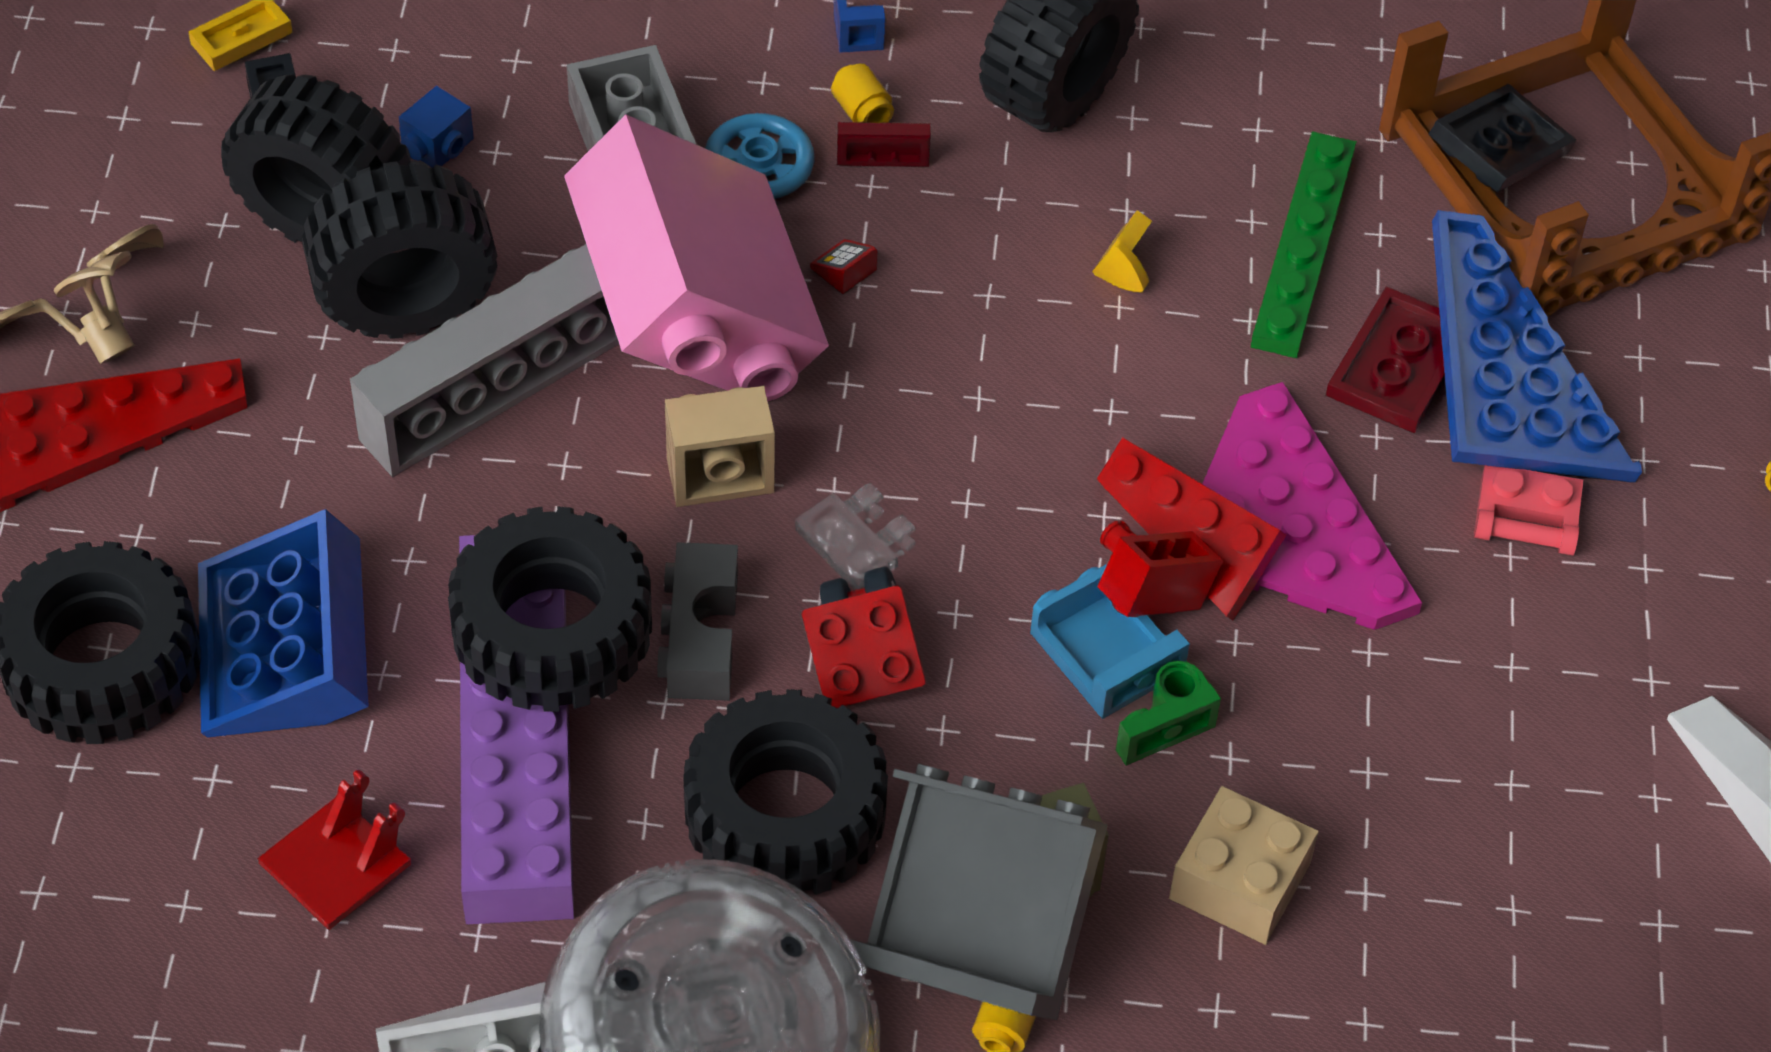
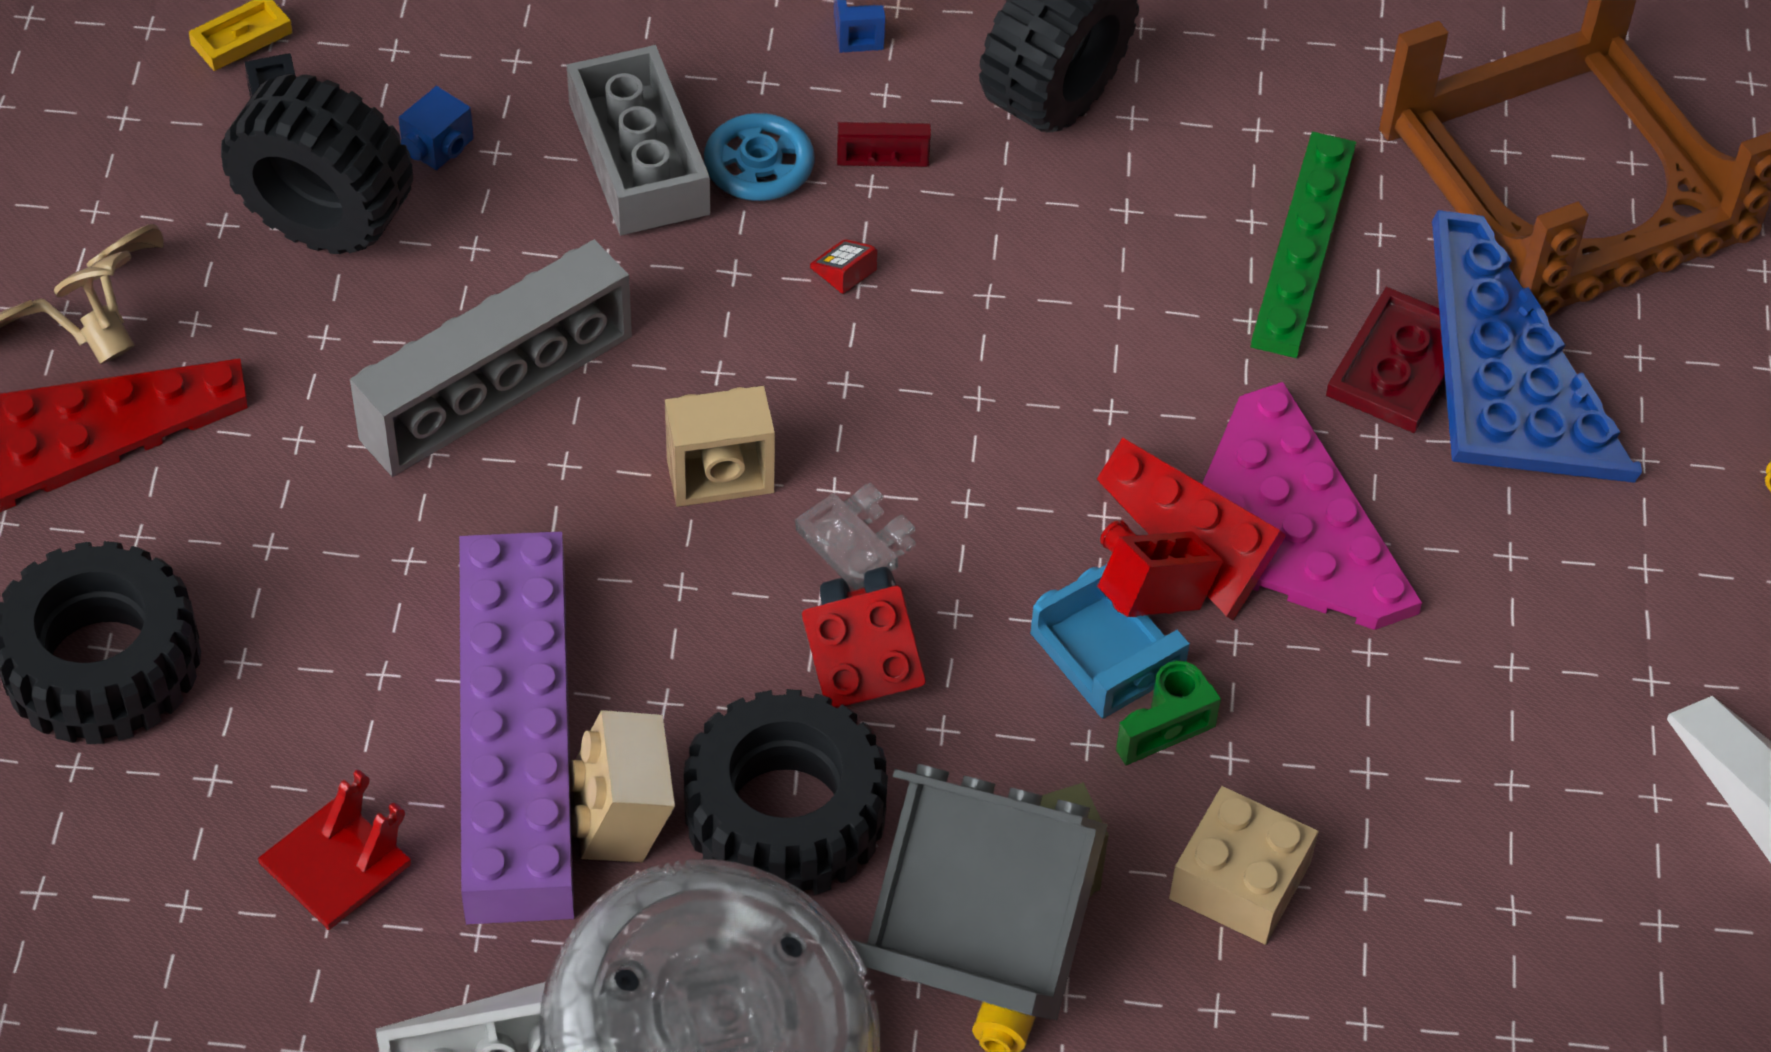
blue slope [198,509,369,738] -> none
black tyre [302,161,498,339] -> none
black tyre [448,506,652,712] -> none
bright pink brick [564,114,829,401] -> none
dark grey arch [657,542,738,701] -> none
yellow brick [831,64,894,123] -> none
yellow tile [1092,210,1152,293] -> none
black plate [1428,84,1577,192] -> none
coral plate [1474,465,1583,556] -> none
none -> tan brick [569,710,675,863]

